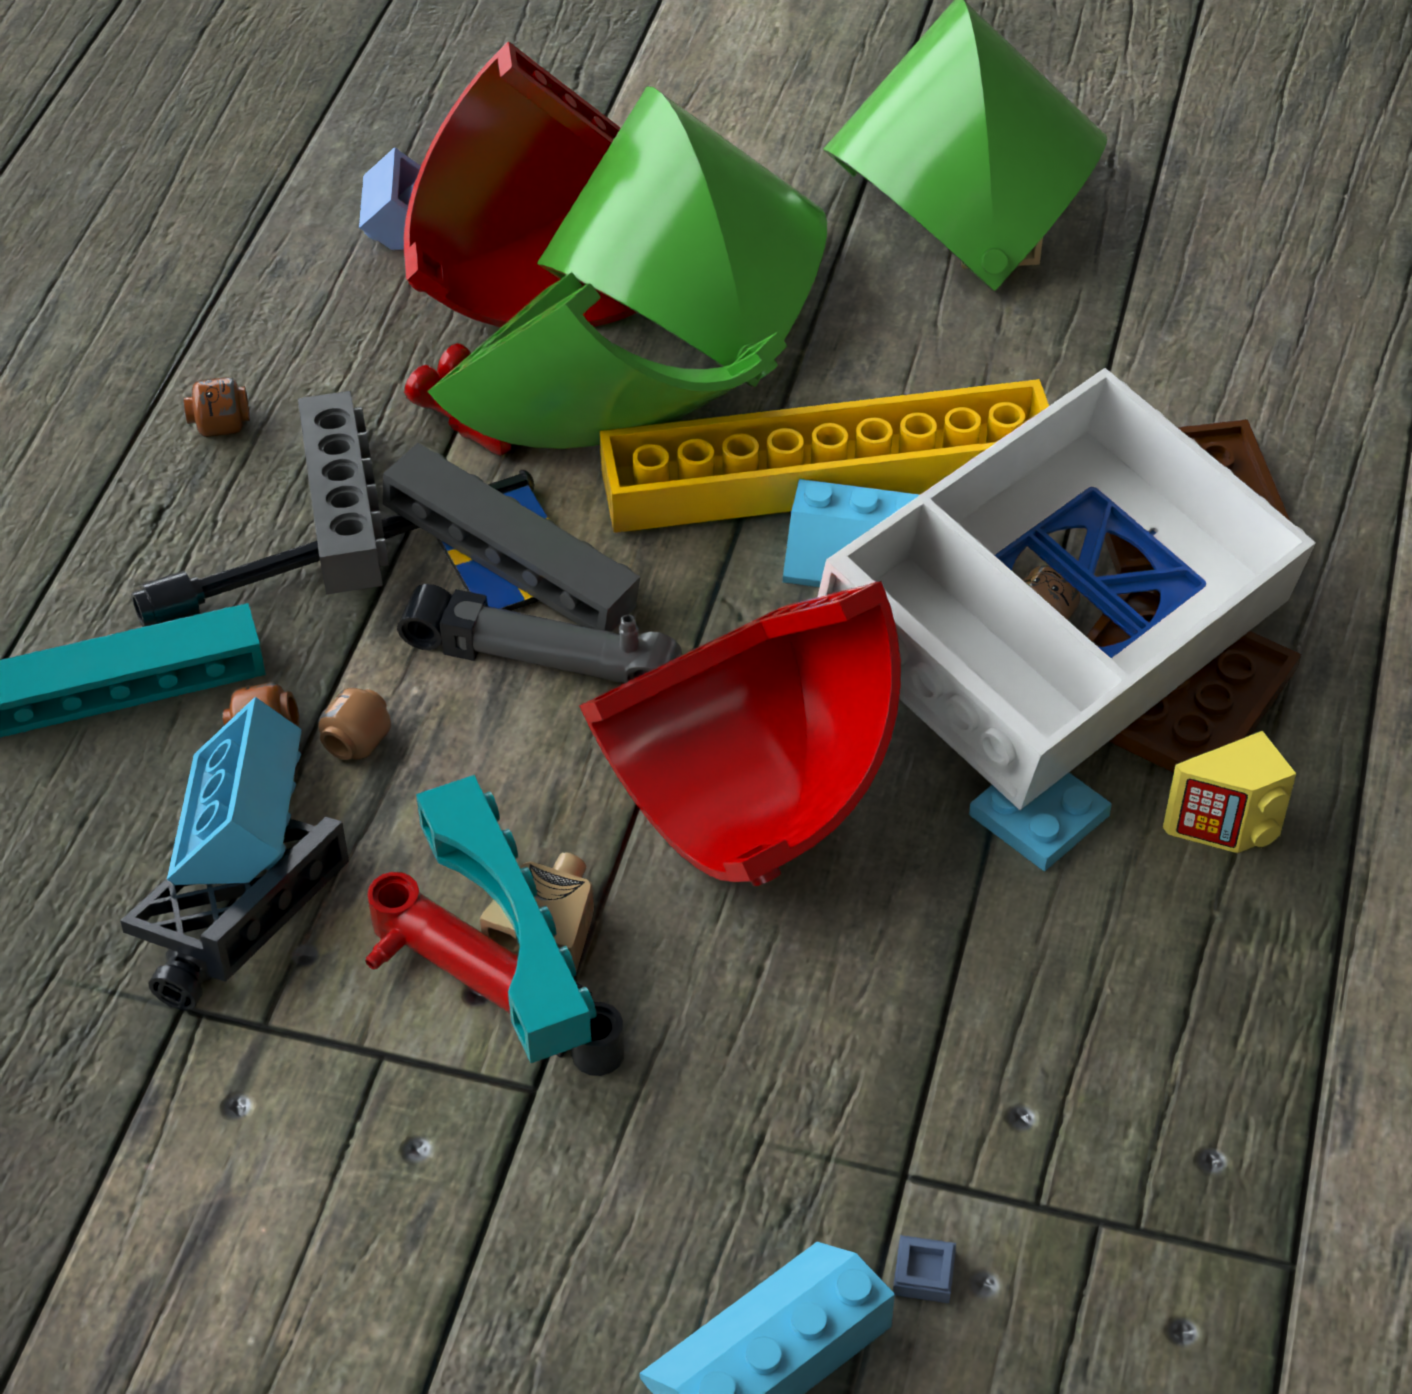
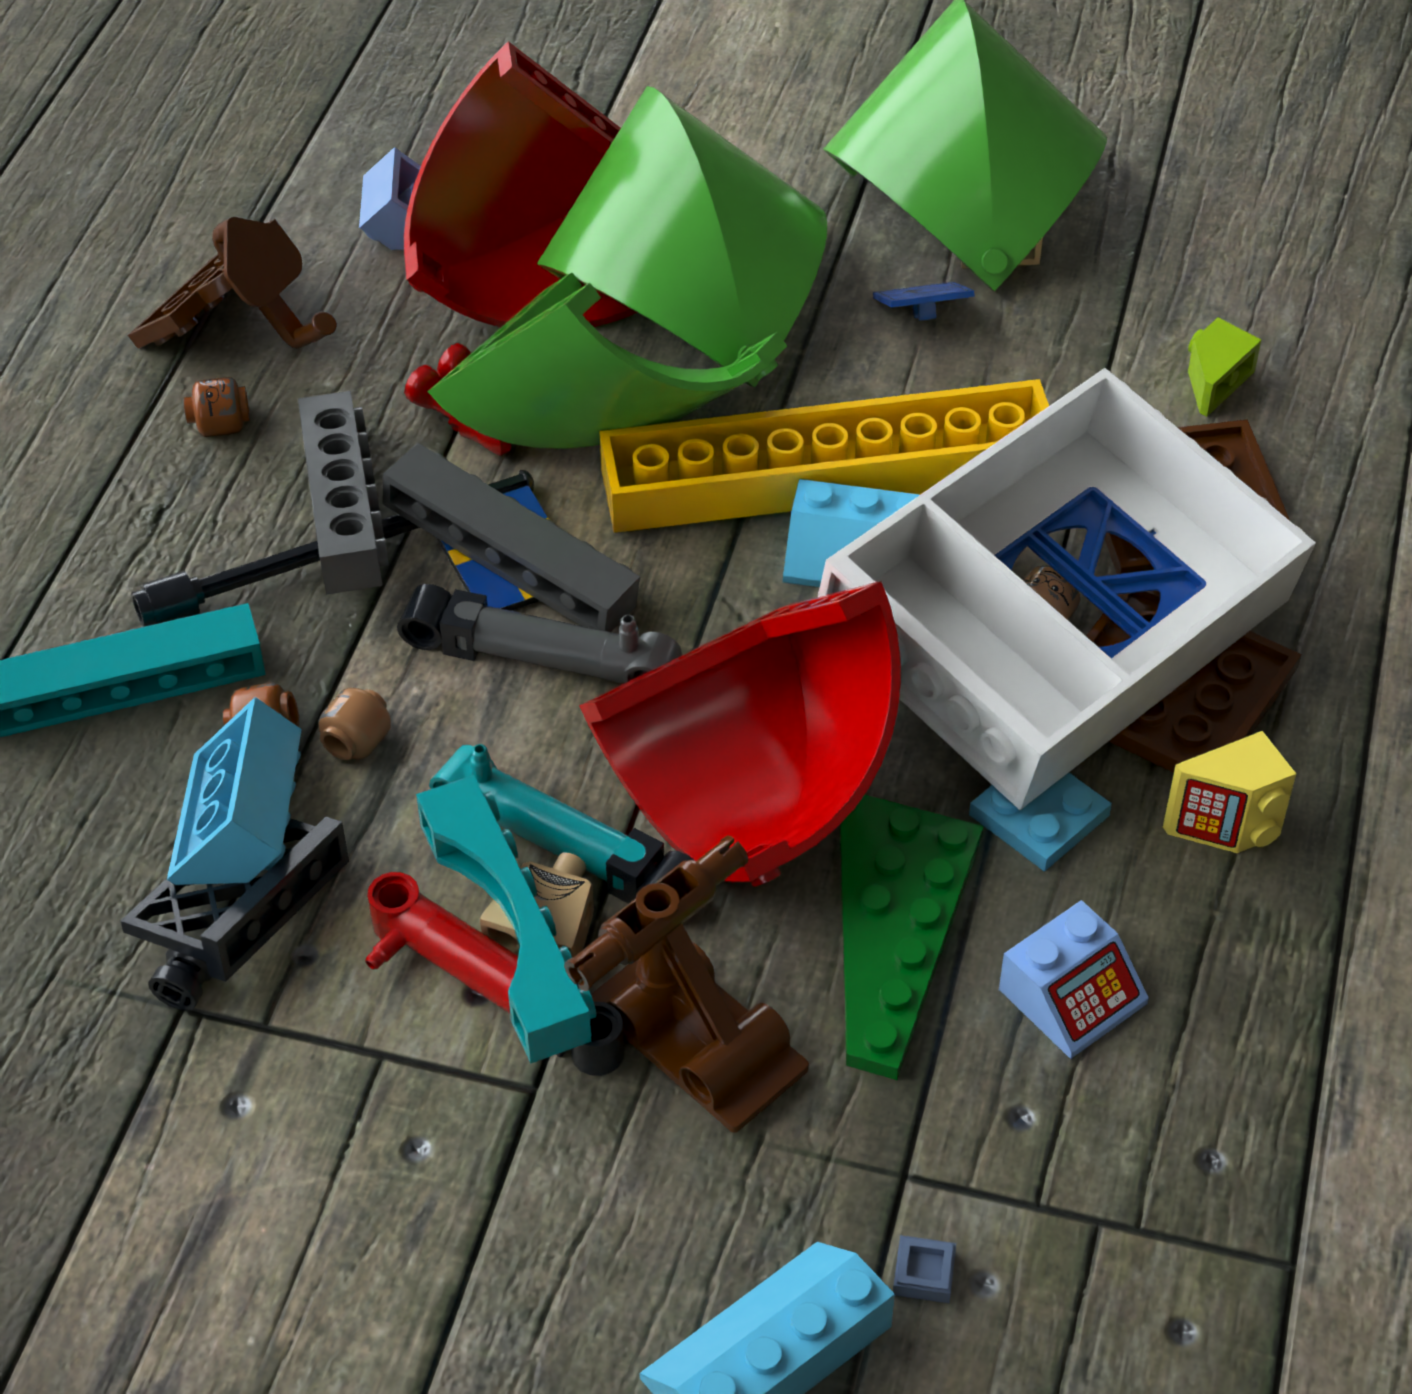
none -> reddish brown plate [127,217,337,349]
none -> teal piece [429,744,695,903]
none -> reddish brown plate [564,835,809,1133]
none -> green wing [840,794,983,1080]
none -> blue piece [873,282,975,321]
none -> light blue slope [999,900,1149,1059]
none -> lime slope [1188,317,1261,417]

